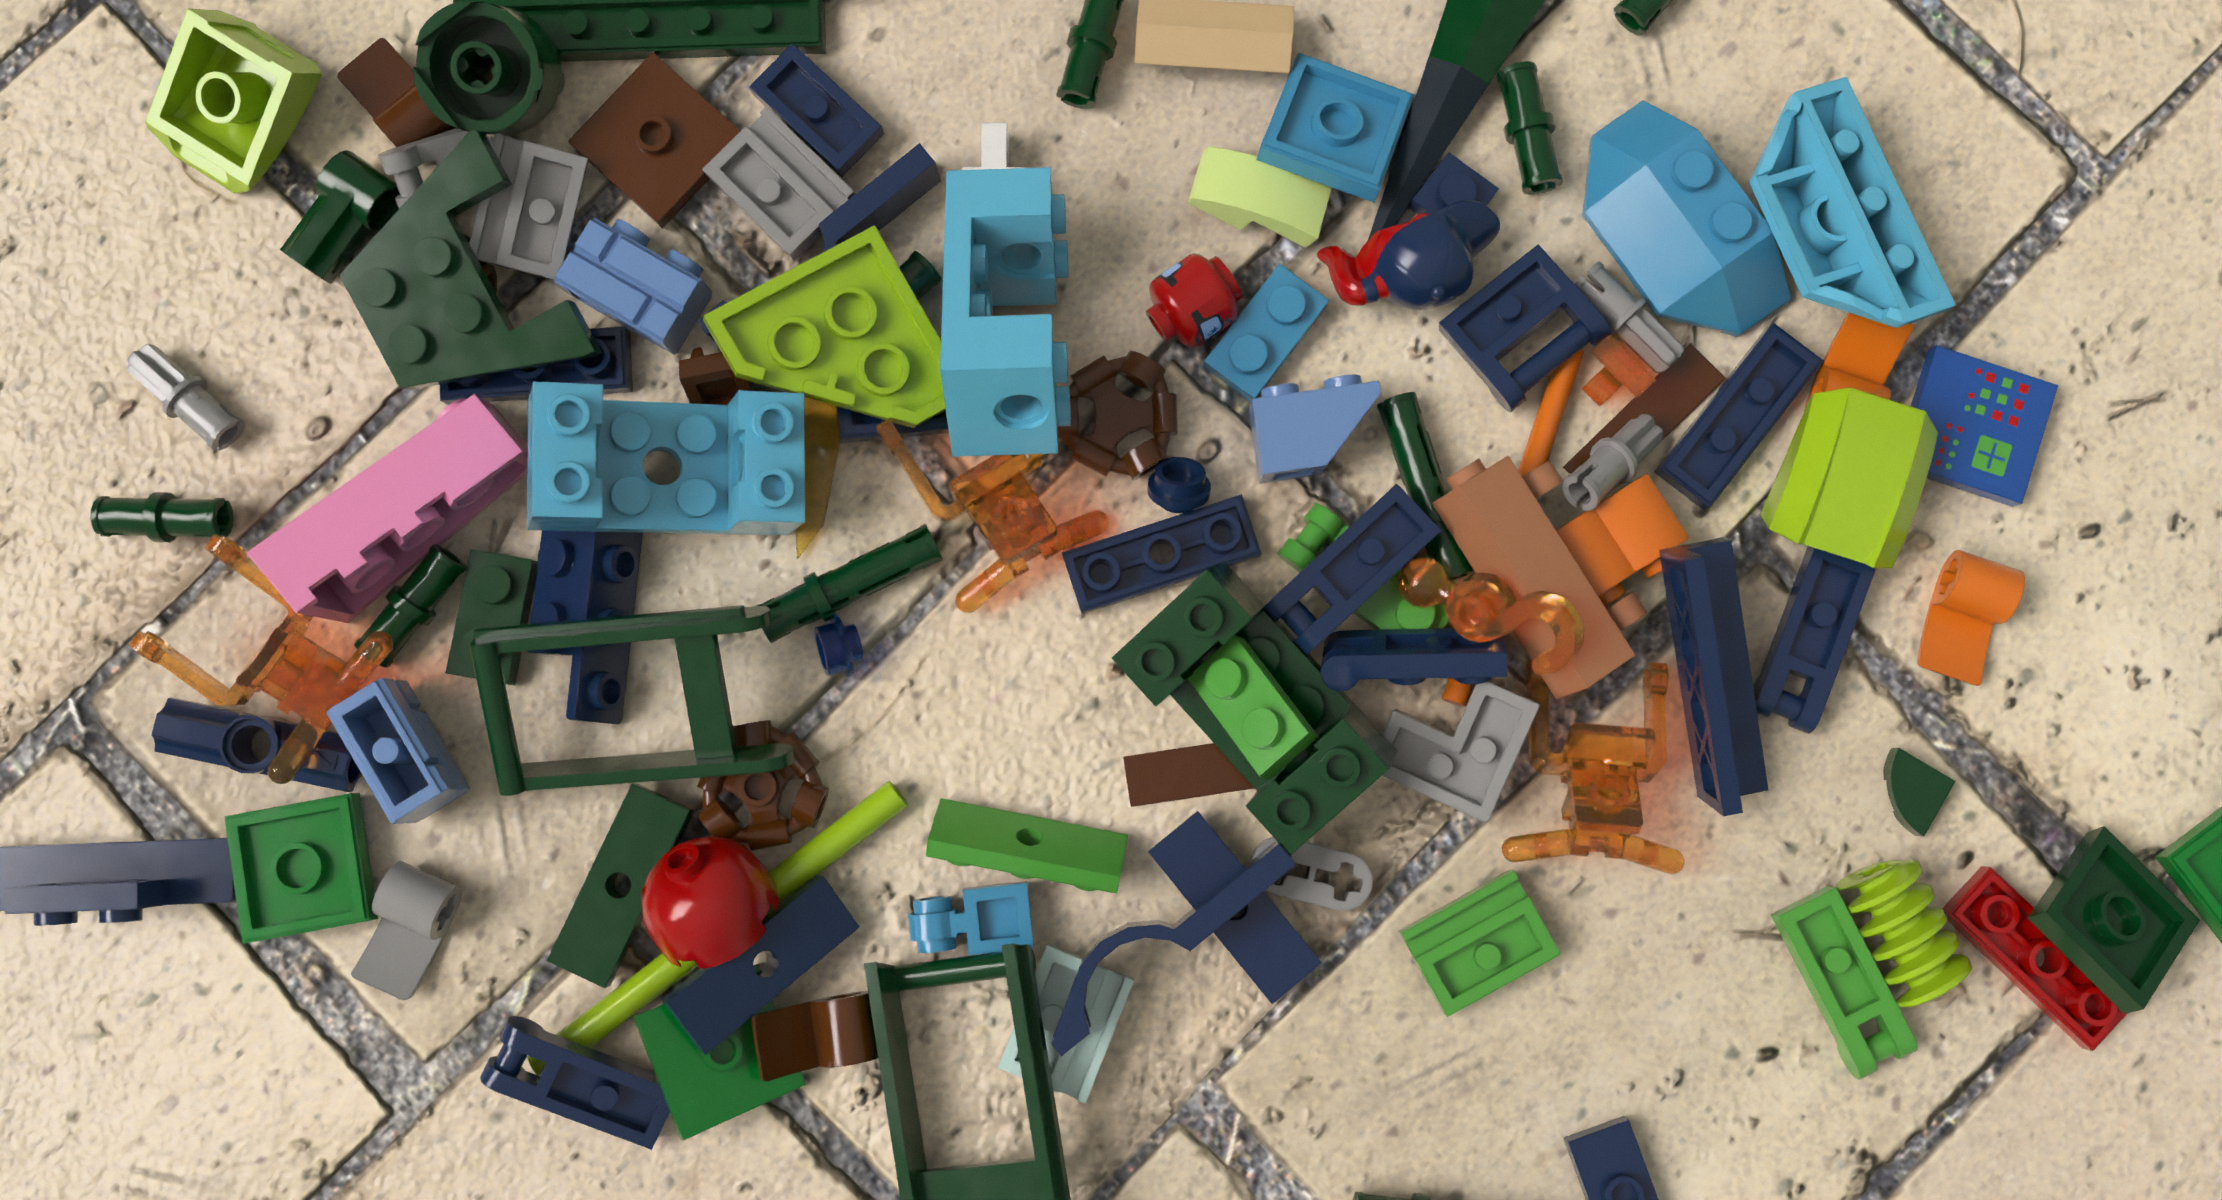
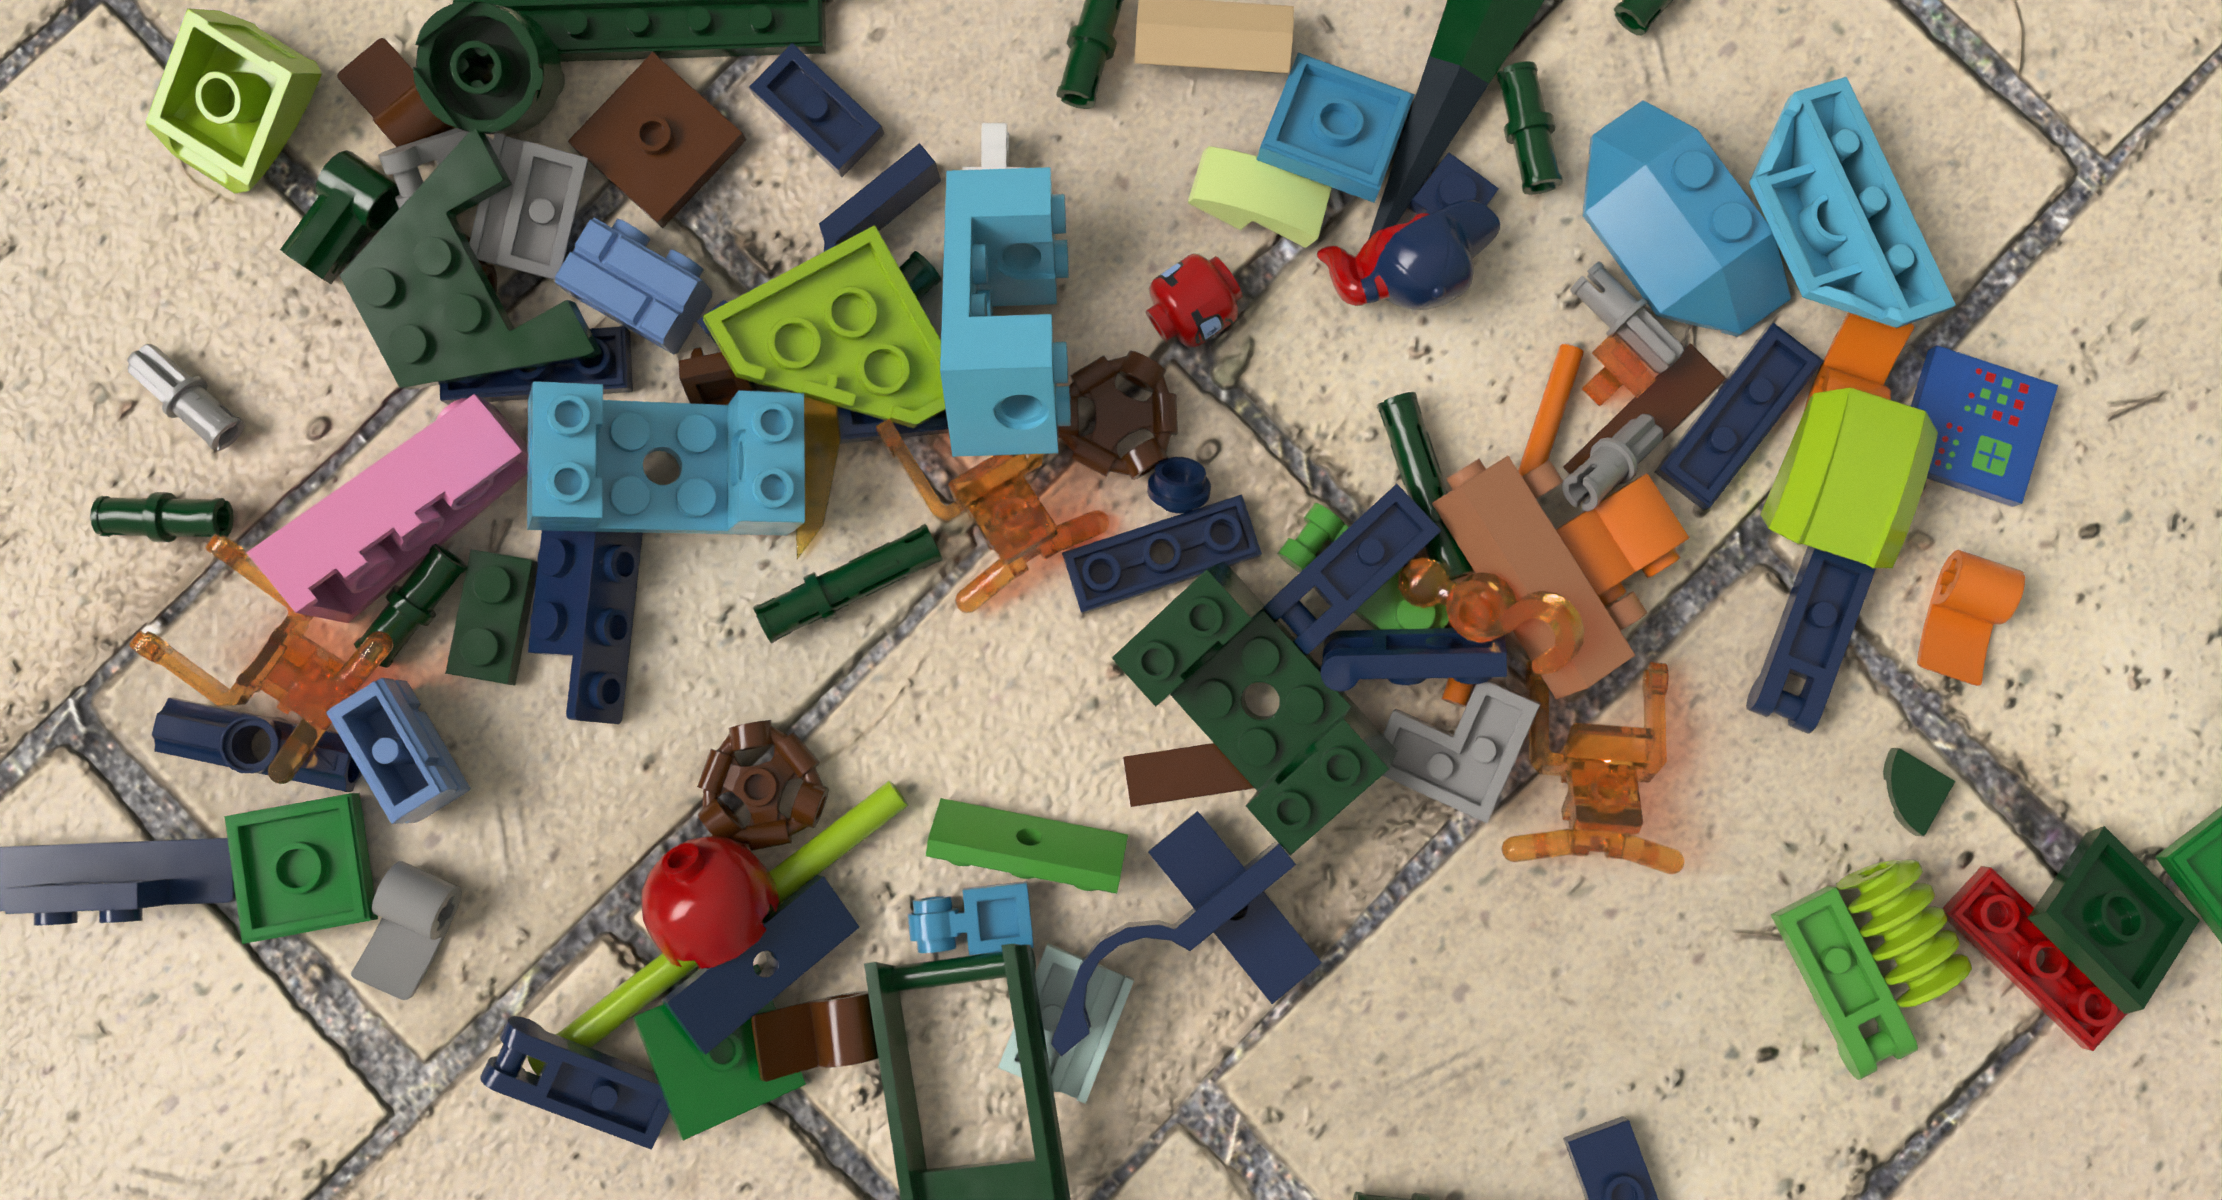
dark green piece [469,605,795,796] -> none
dark green tile [547,783,694,988] -> none
light grey plate [702,106,855,261] -> none
clear blue plate [814,616,864,677] -> none
bright green plate [1188,635,1319,780] -> none
dark azure plate [1203,263,1330,402] -> none
medium blue slope [1248,374,1381,484] -> none
light grey beam [1250,837,1373,911] -> none
bright green plate [1398,870,1561,1017] -> none
dark blue plate [1439,244,1612,413] -> none
dark blue fence [1659,537,1769,817] -> none

